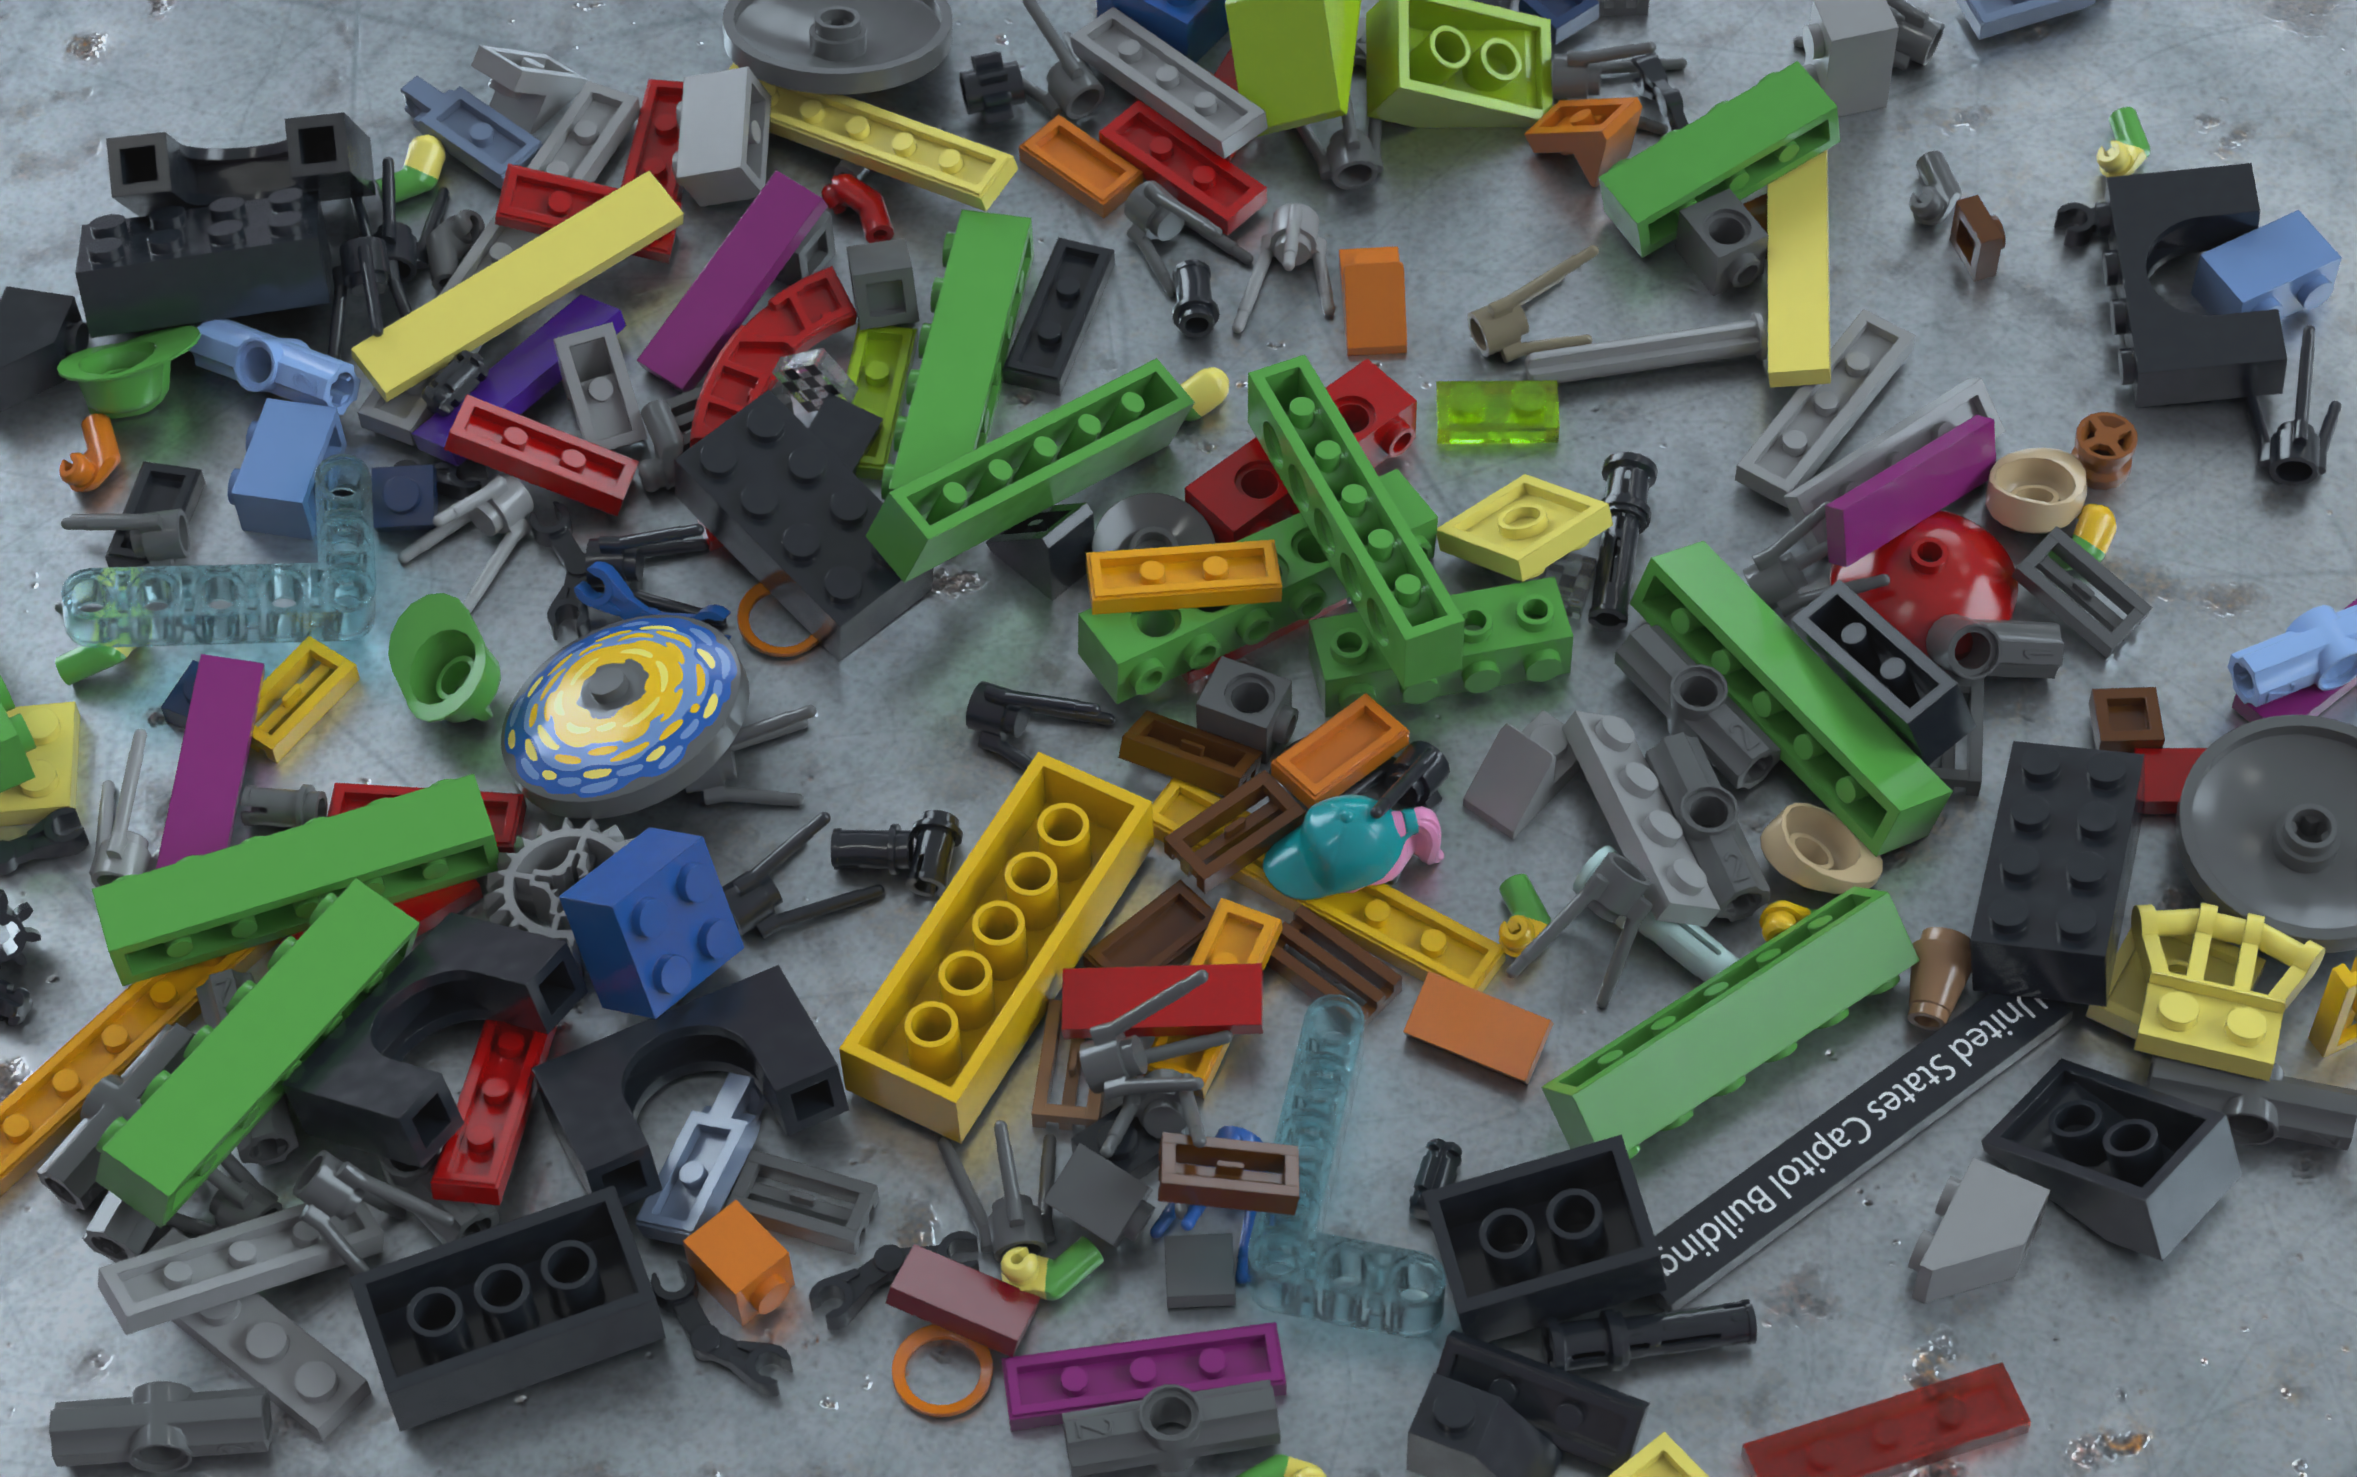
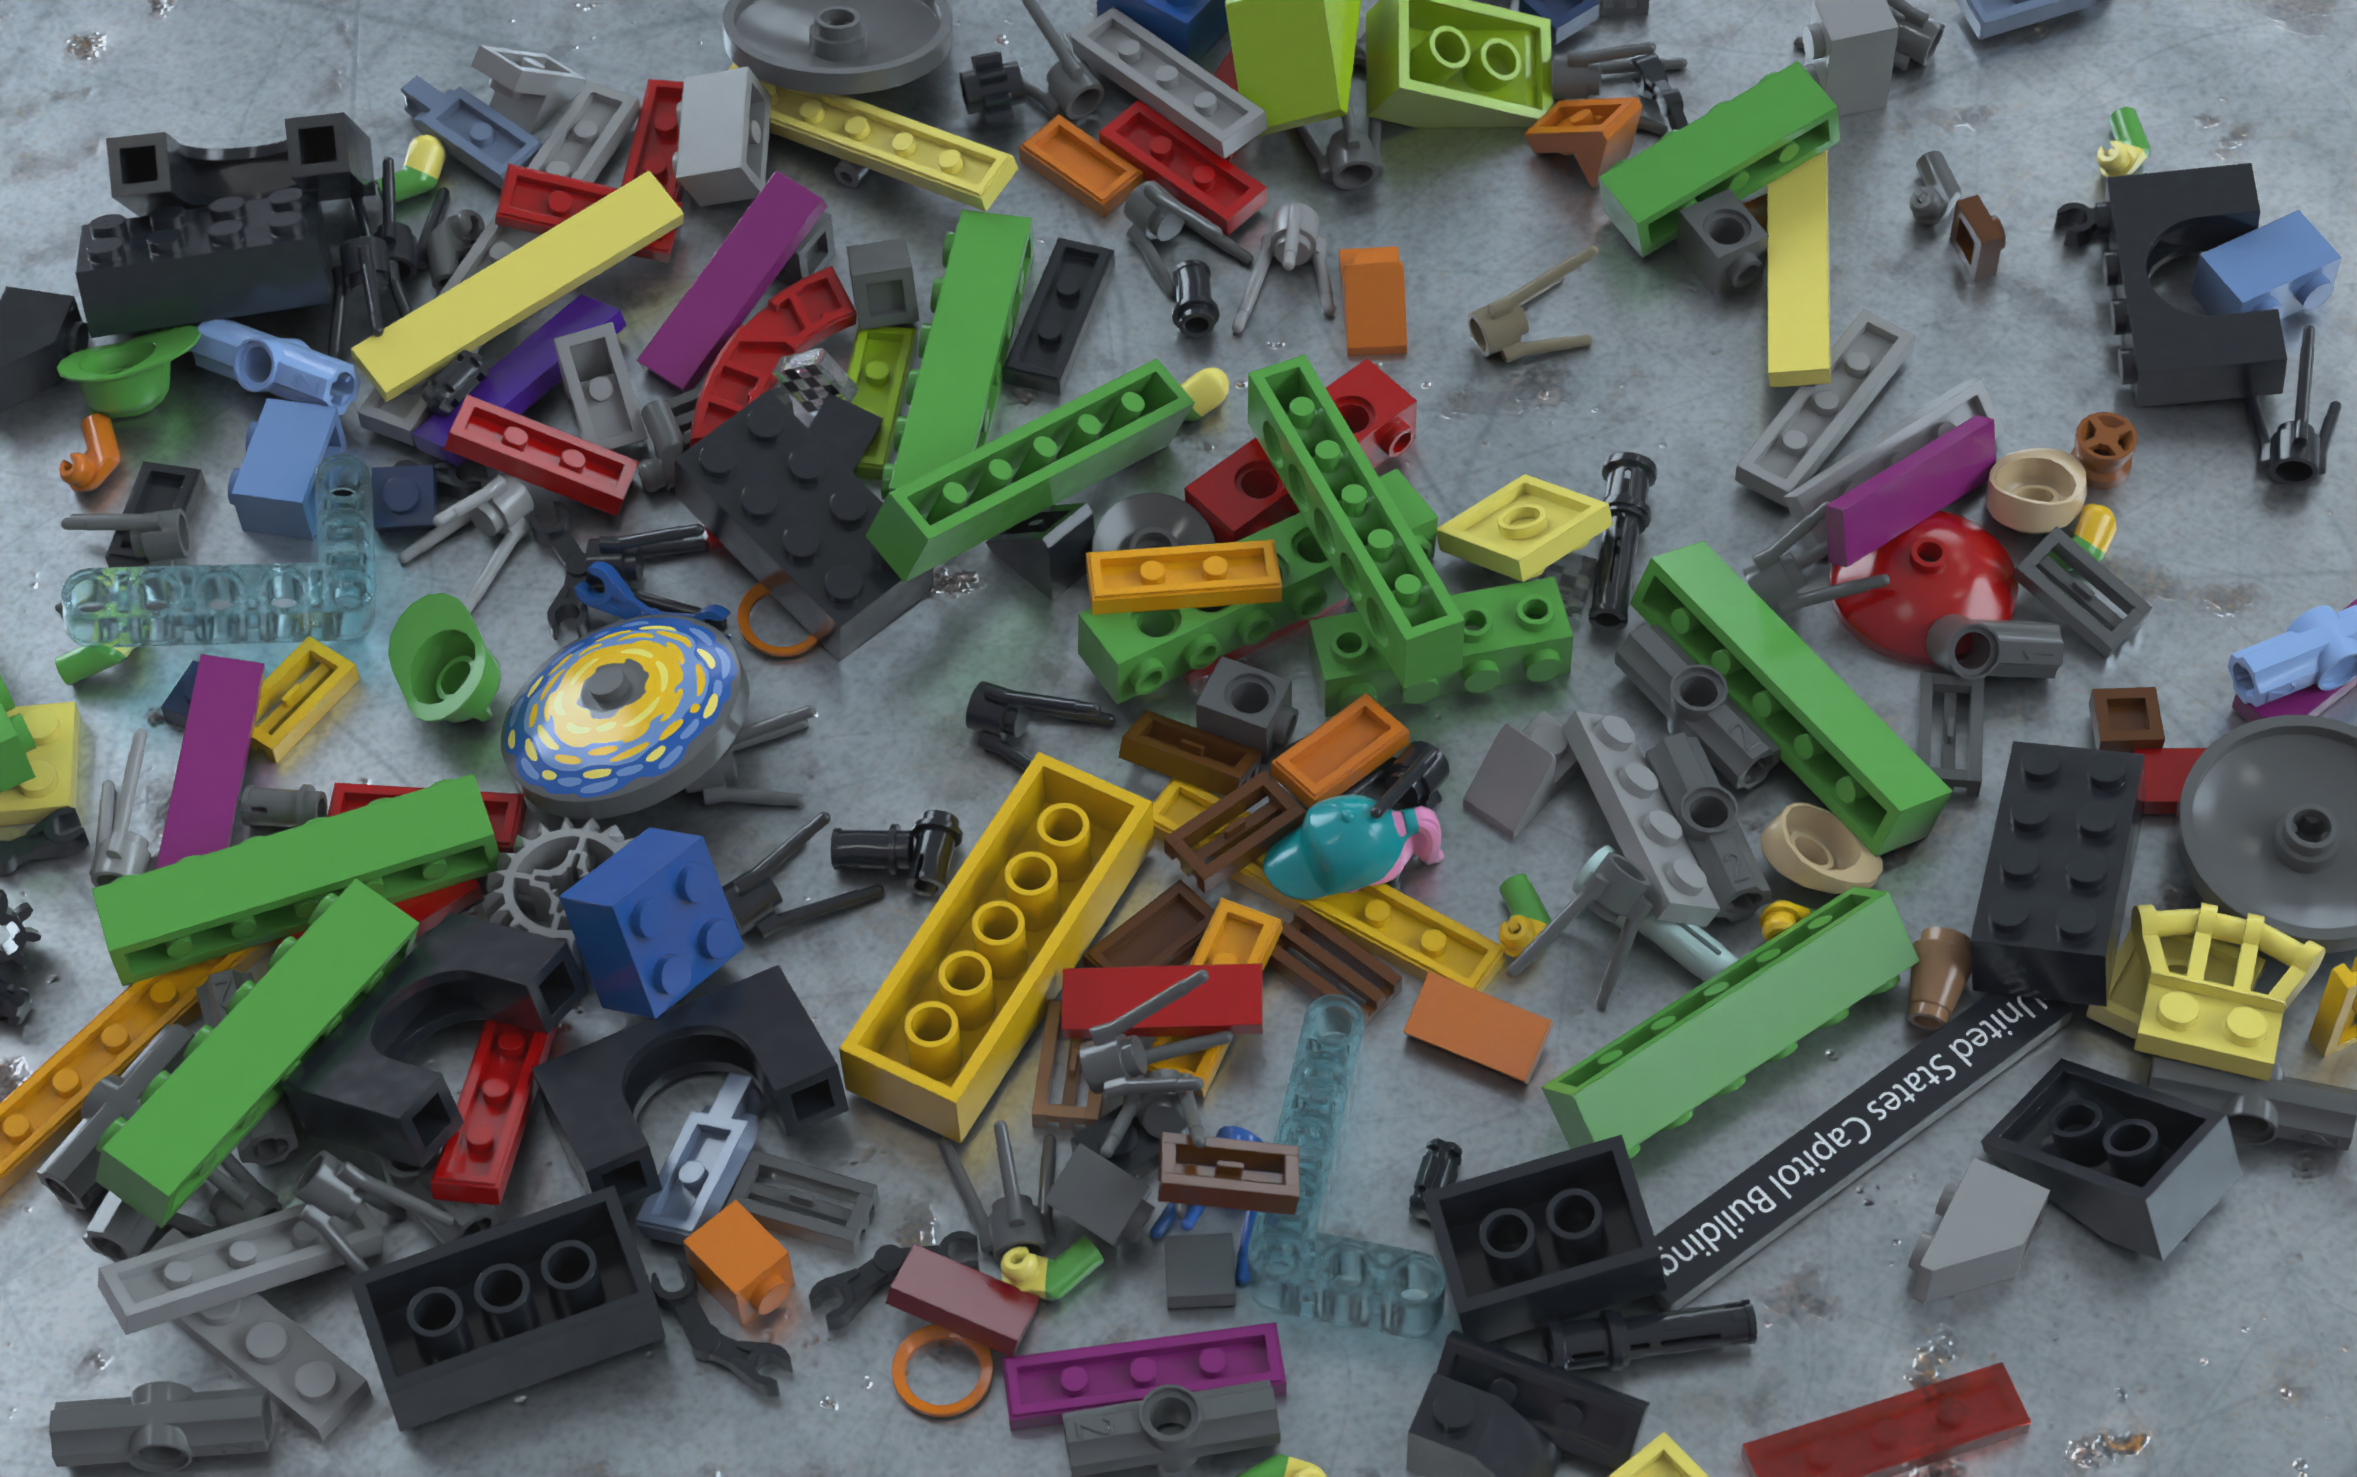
red arm [821,174,894,243] -> none
clear neon green plate [1436,380,1560,444] -> none
light grey axle [1525,312,1768,387] -> none
black brick [1791,579,1976,766] -> none

